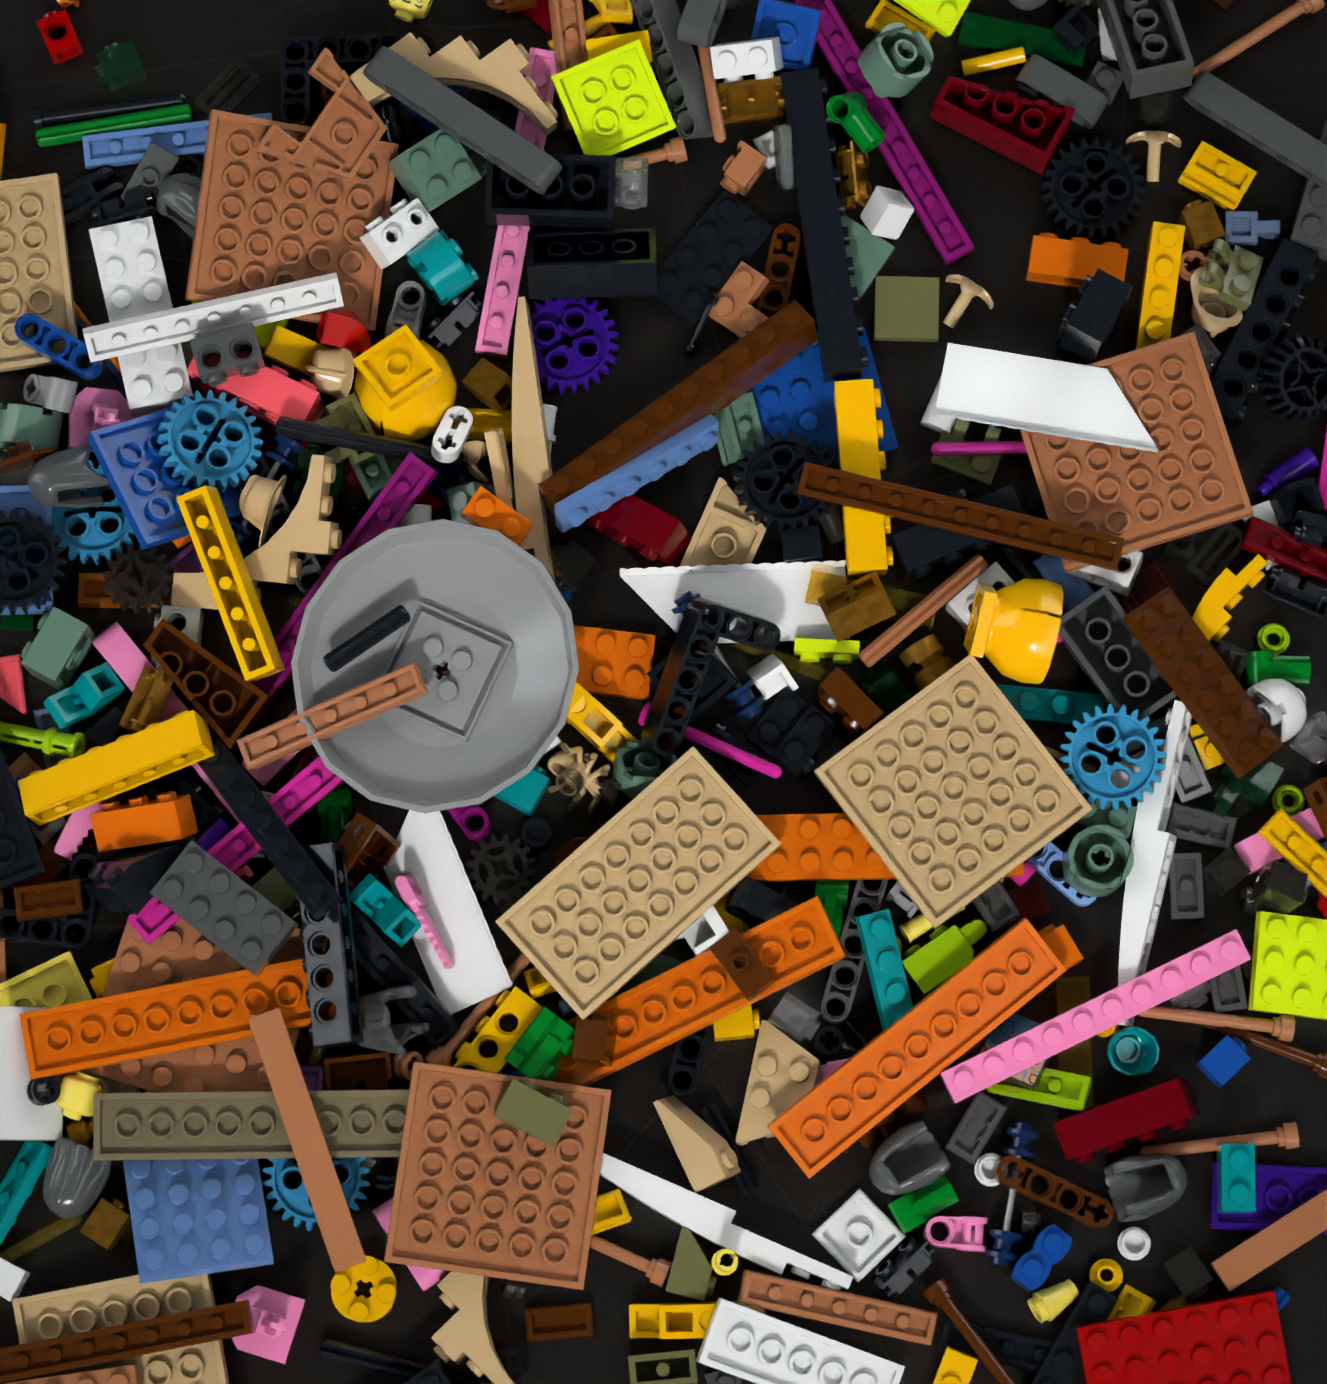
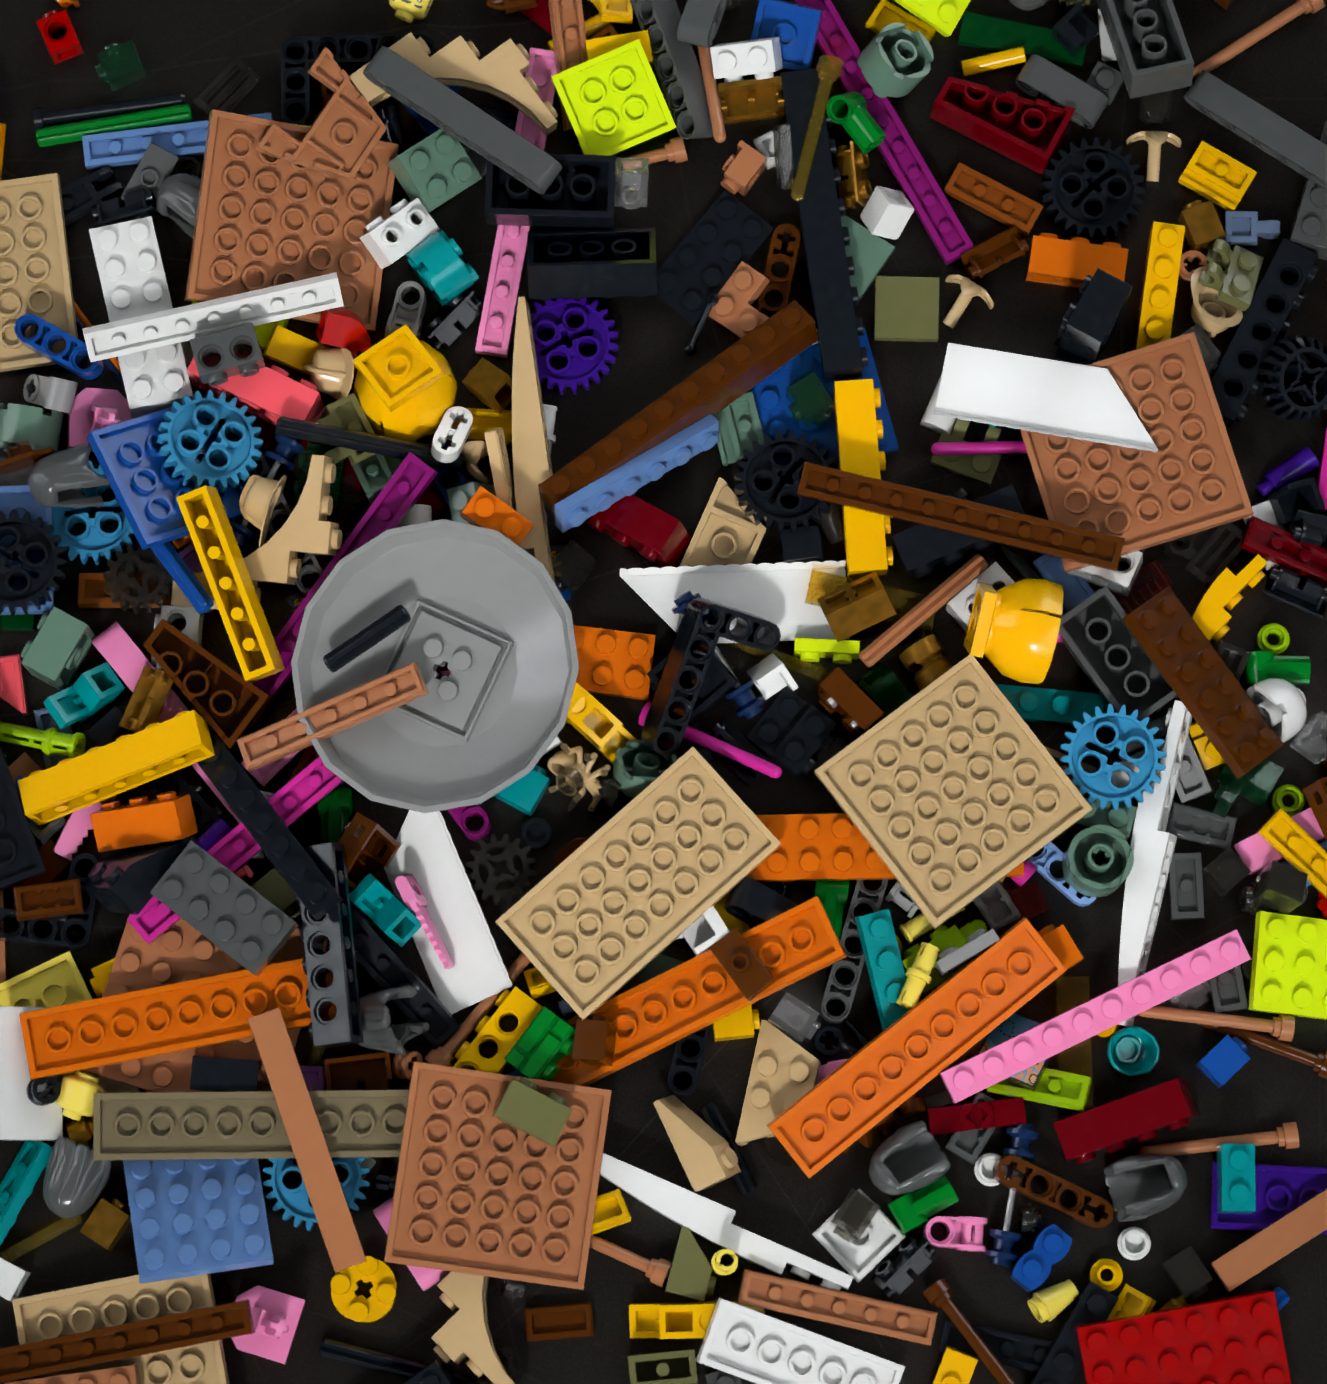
none -> blue axle [115,496,214,614]
none -> black tile [190,1056,260,1092]
none -> clear green brick [786,372,835,428]
none -> clear yellow piece [791,55,844,201]
none -> clear smoke brick [830,1188,880,1242]
none -> light yellow pin [896,942,941,1010]
none -> dark red piece [928,1097,1026,1135]
none -> light grey plate [935,929,1000,978]
none -> dark orange plate [944,162,1044,236]
none -> reddish brown hinge [959,225,1029,280]

